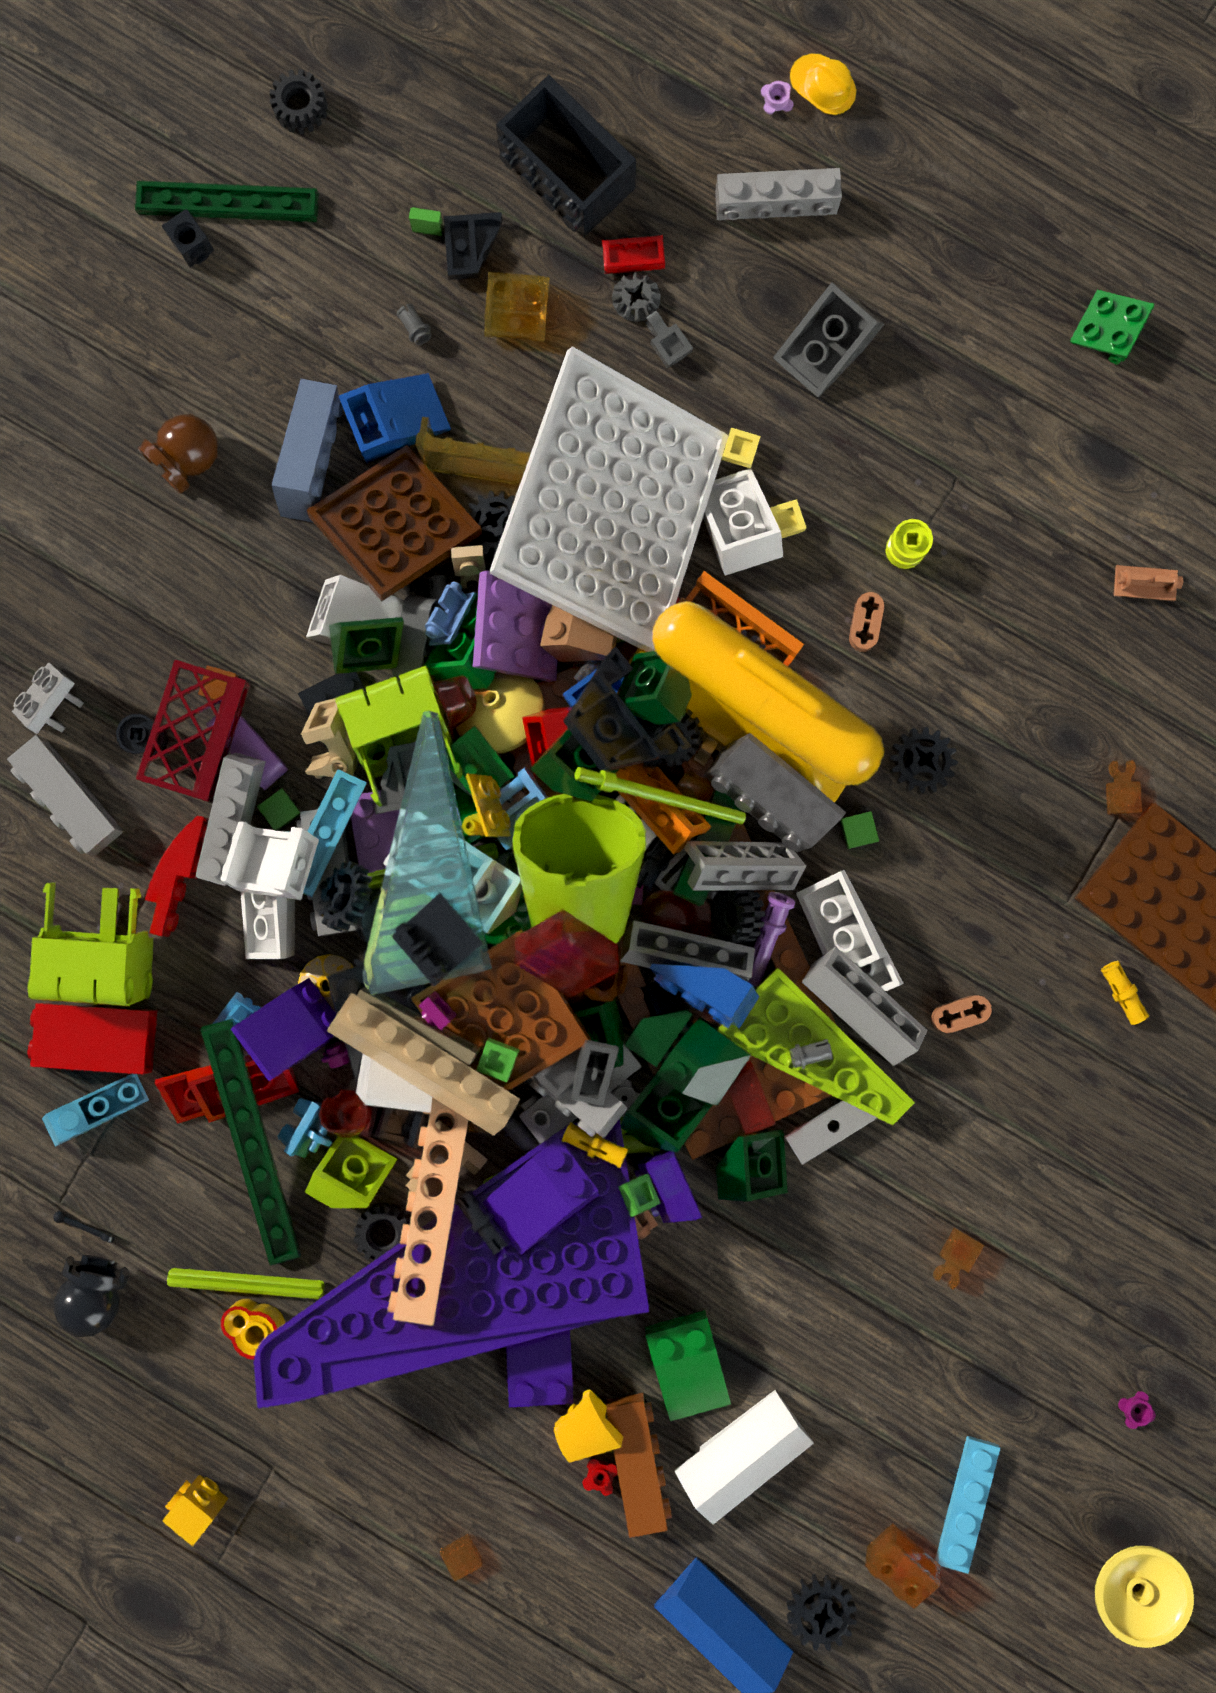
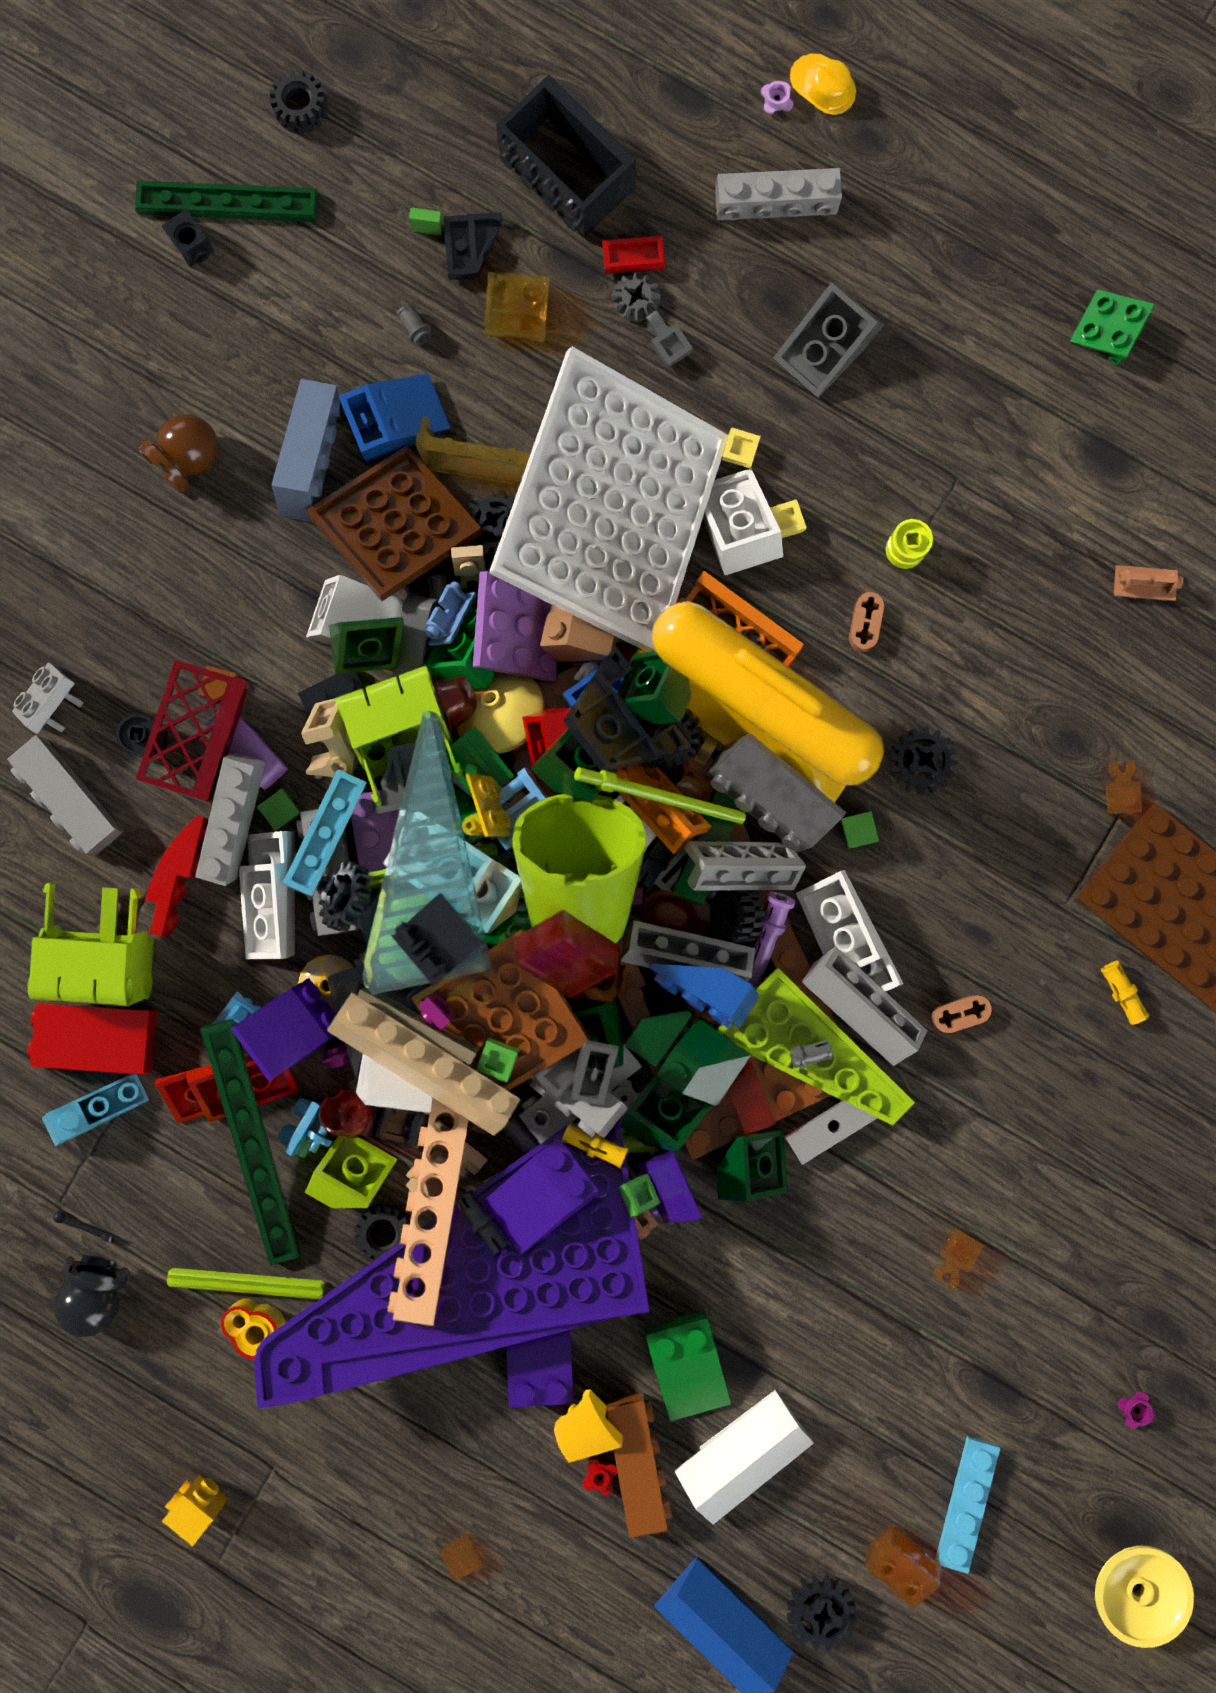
white panel [221,822,319,900] -> none

